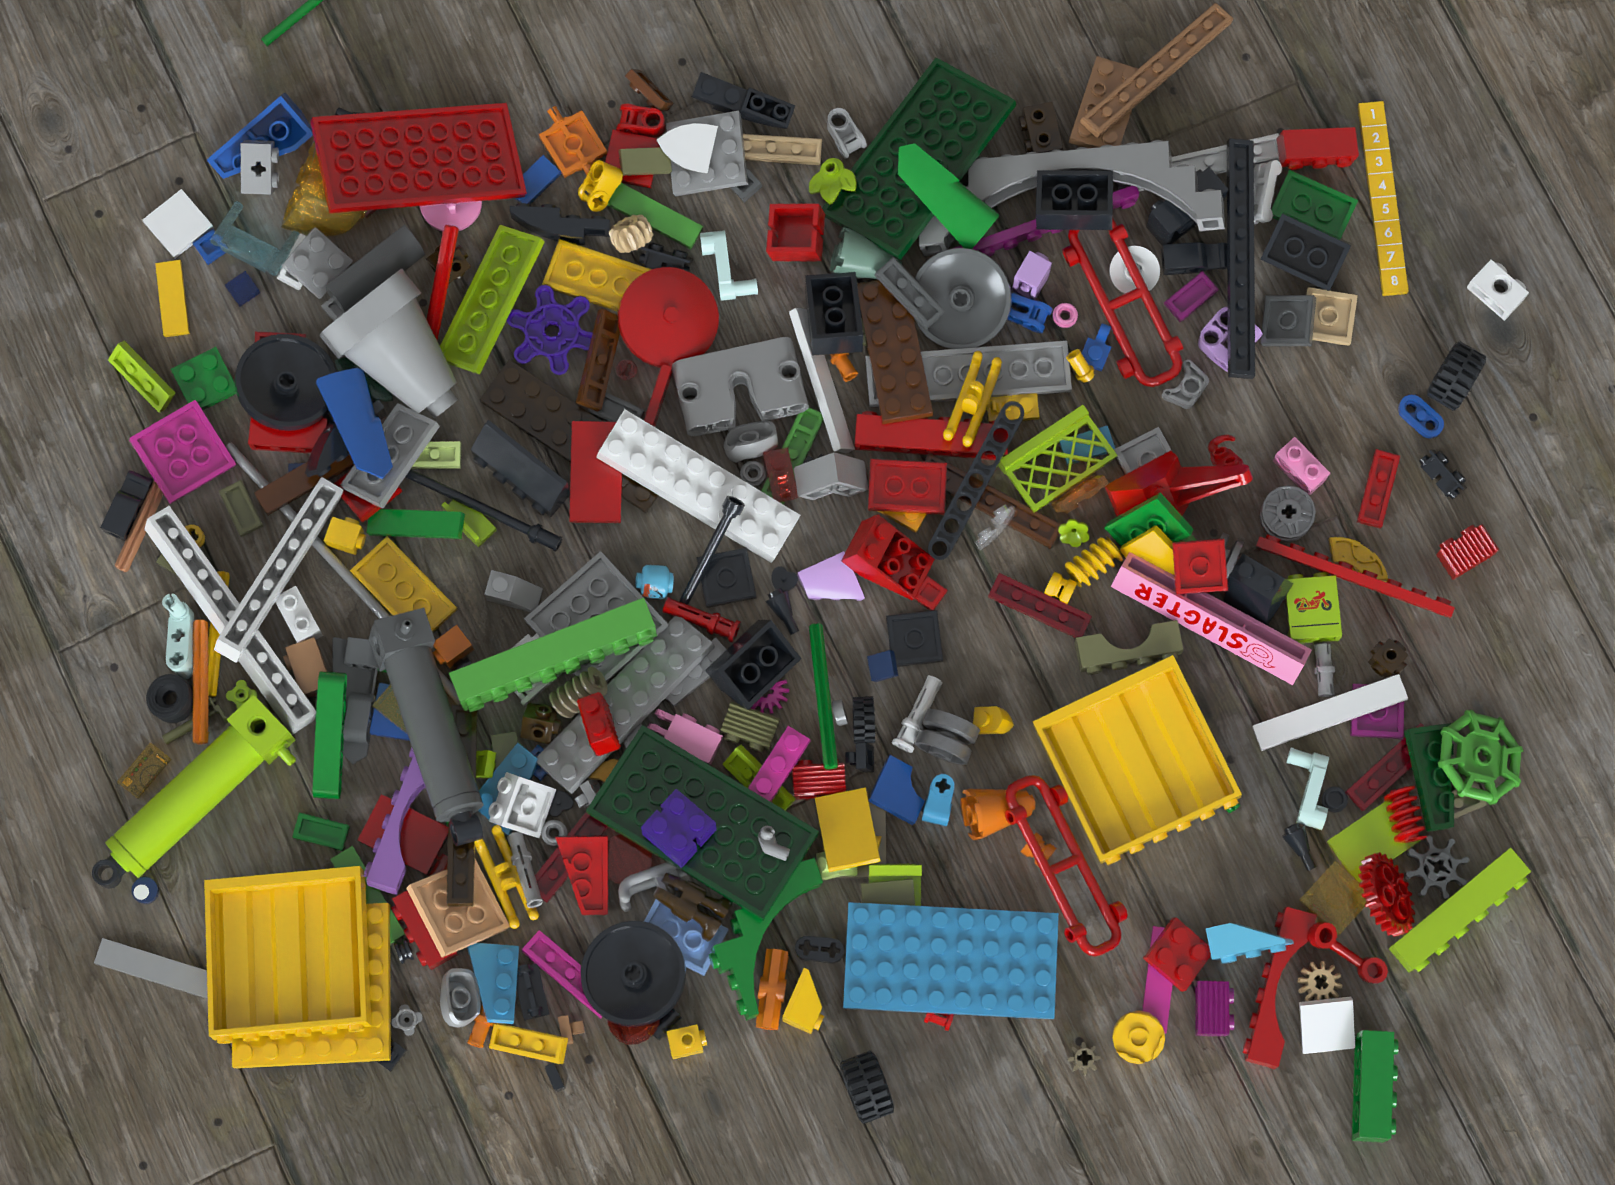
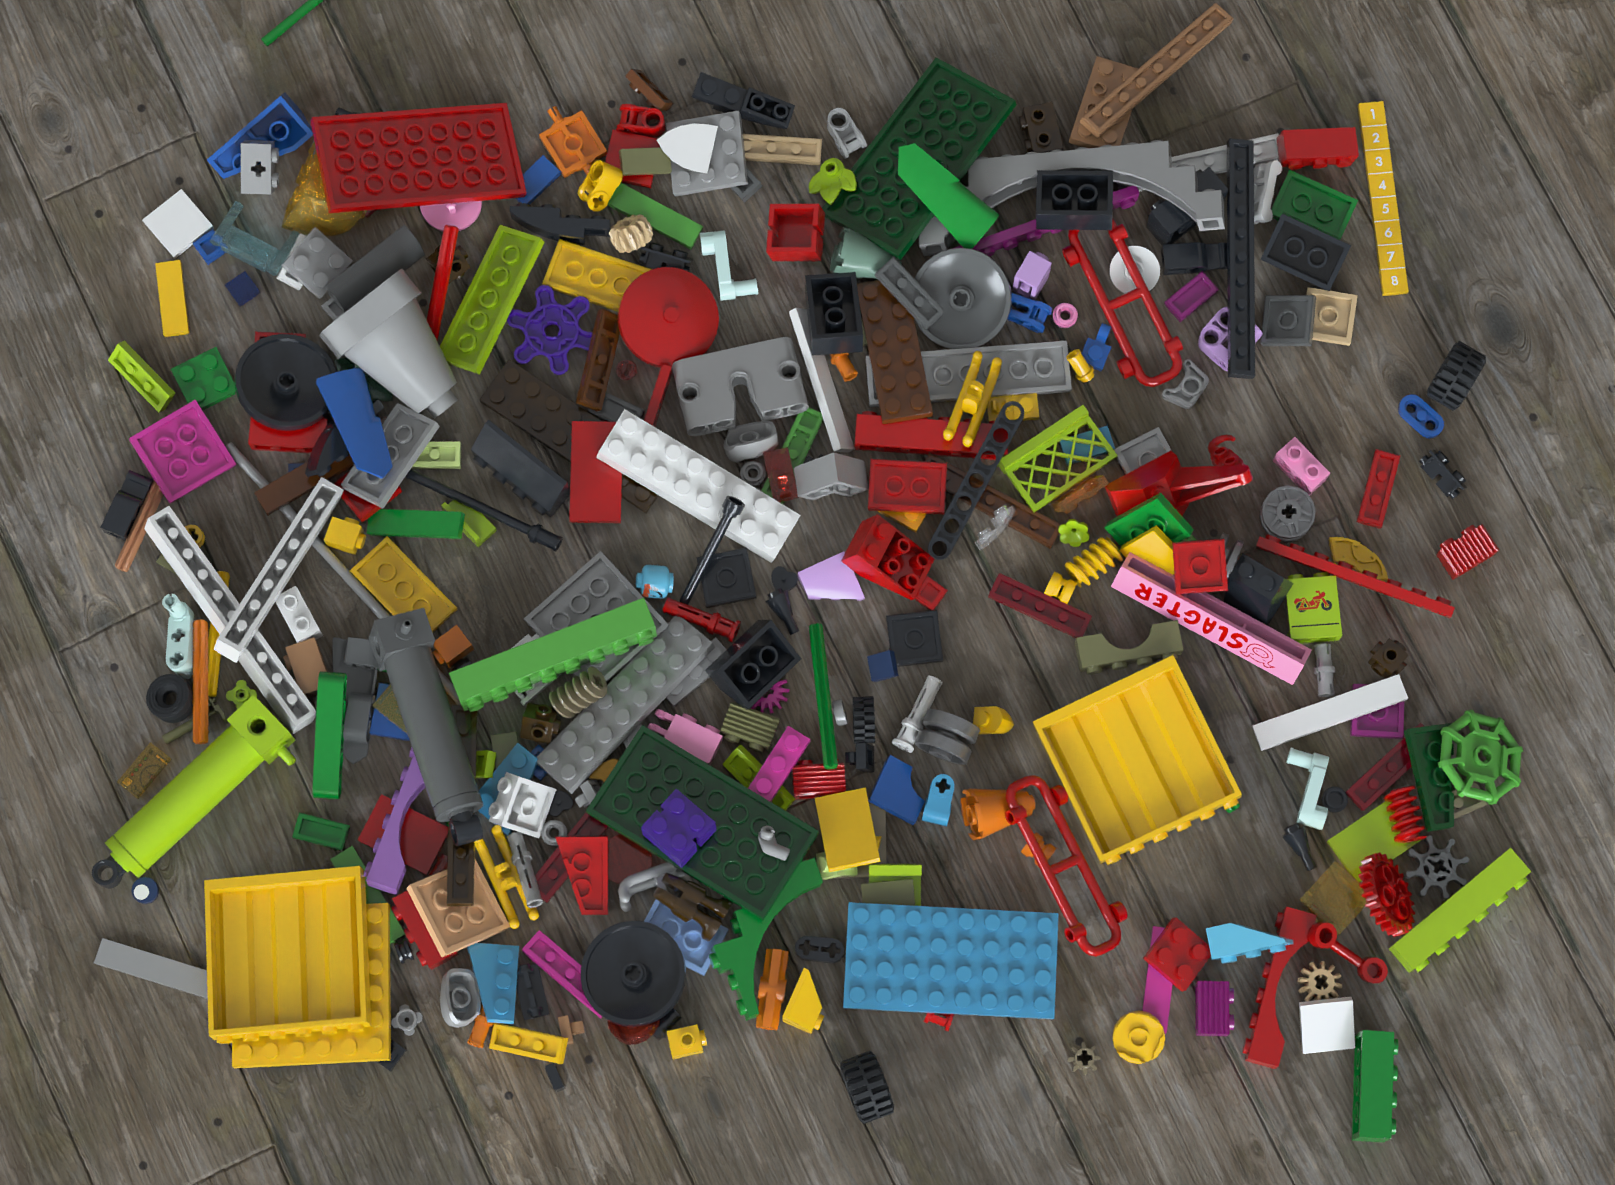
olive tile [219,480,264,537] -> none
light grey slope [484,570,543,612] -> none
red brick [577,692,621,756] -> none
white brick [1467,260,1529,321] -> none

